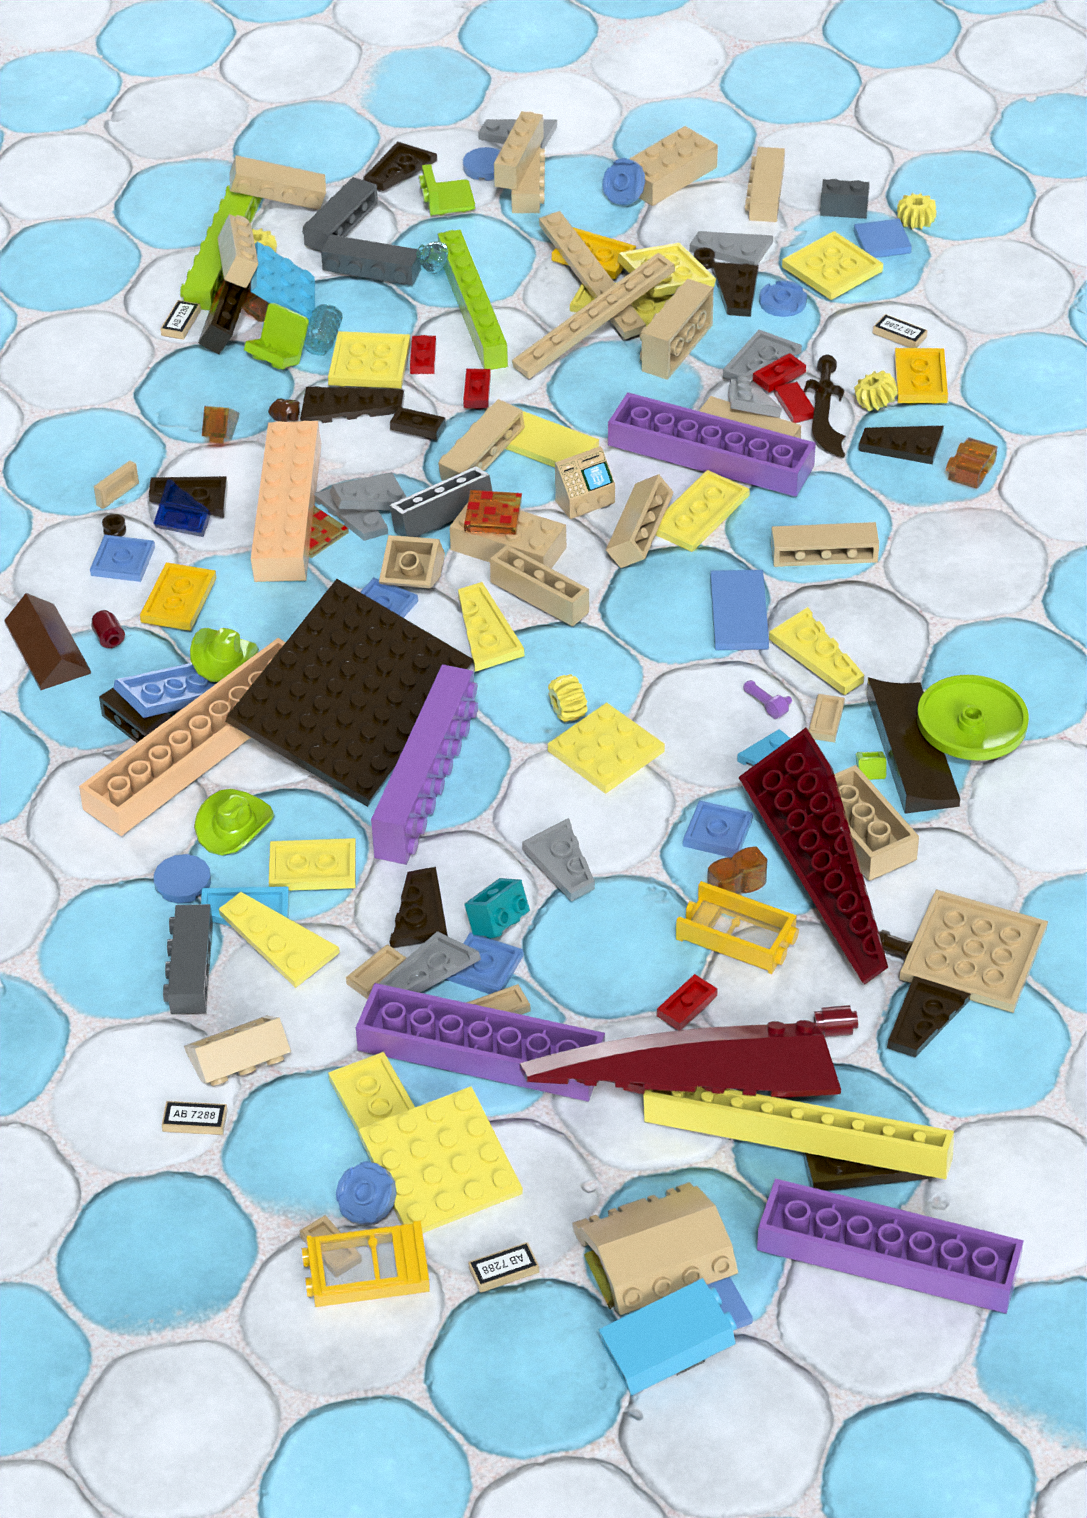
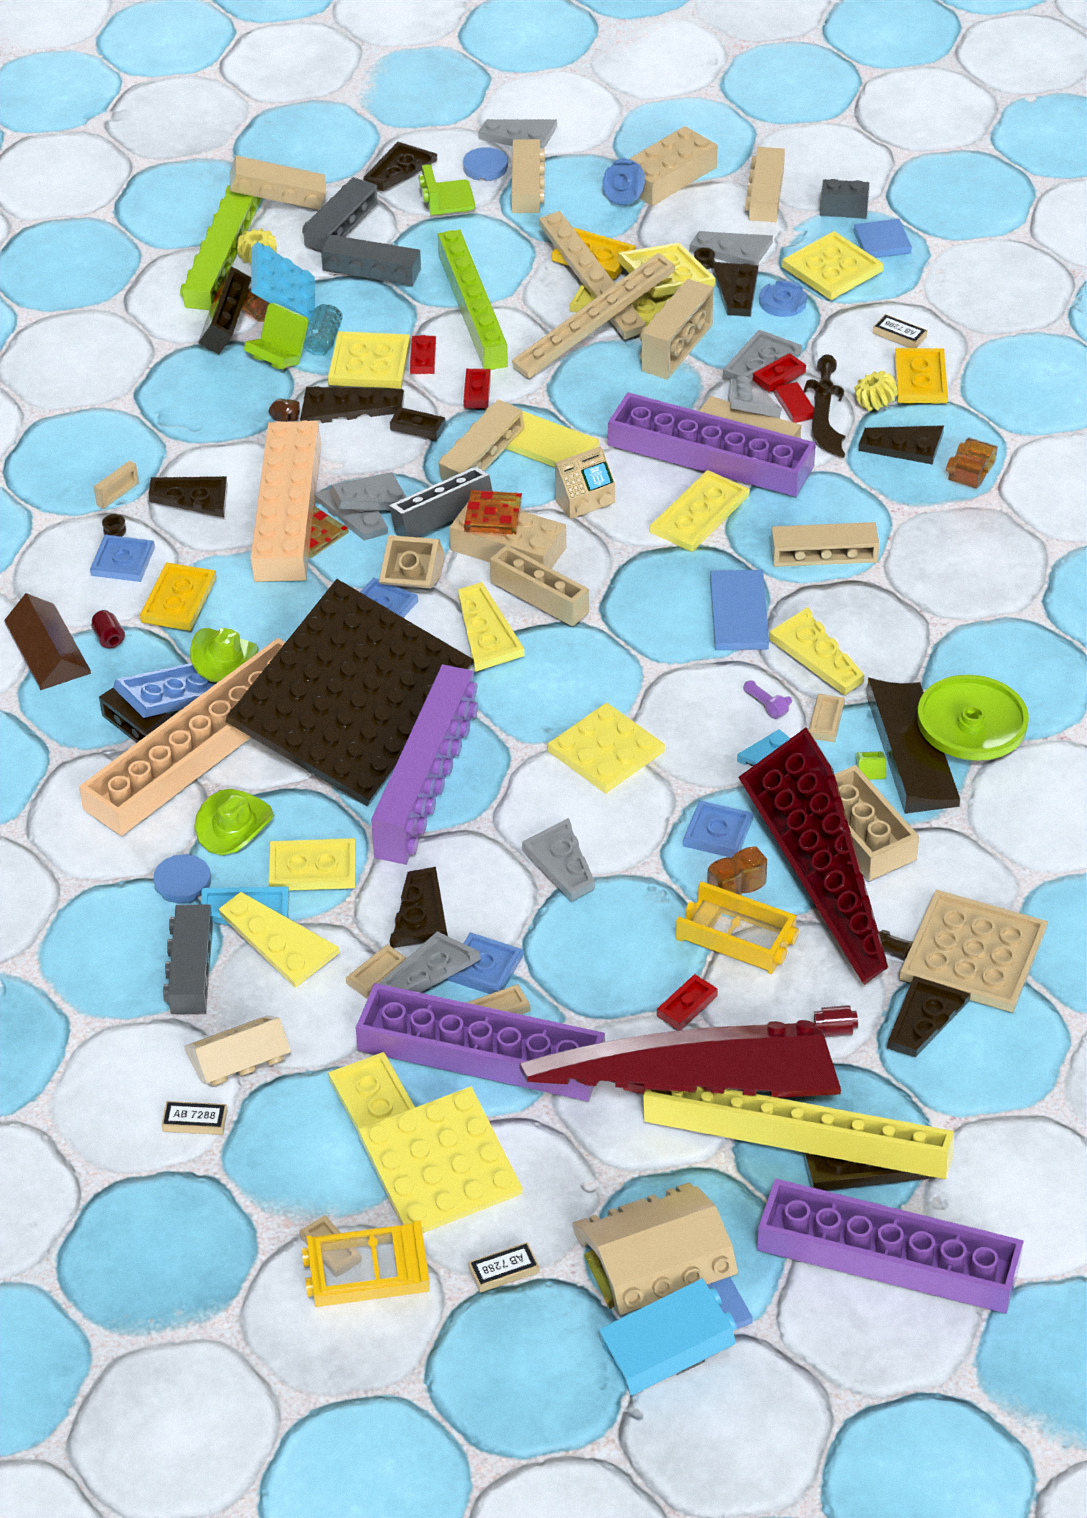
clear blue wing [153,479,211,537] -> none
tile [160,300,201,340] -> none
clear orange slope [202,406,239,444] -> none
tan brick [217,214,258,288] -> none
medium blue tile [336,1161,397,1225] -> none
clear light blue brick [416,242,448,274] -> none
teal brick [464,878,530,939] -> none
tan brick [494,111,544,190] -> none
light yellow gear [548,674,587,722] -> none
tan brick [606,474,674,568] -> none
light yellow gear [897,193,937,230] -> none

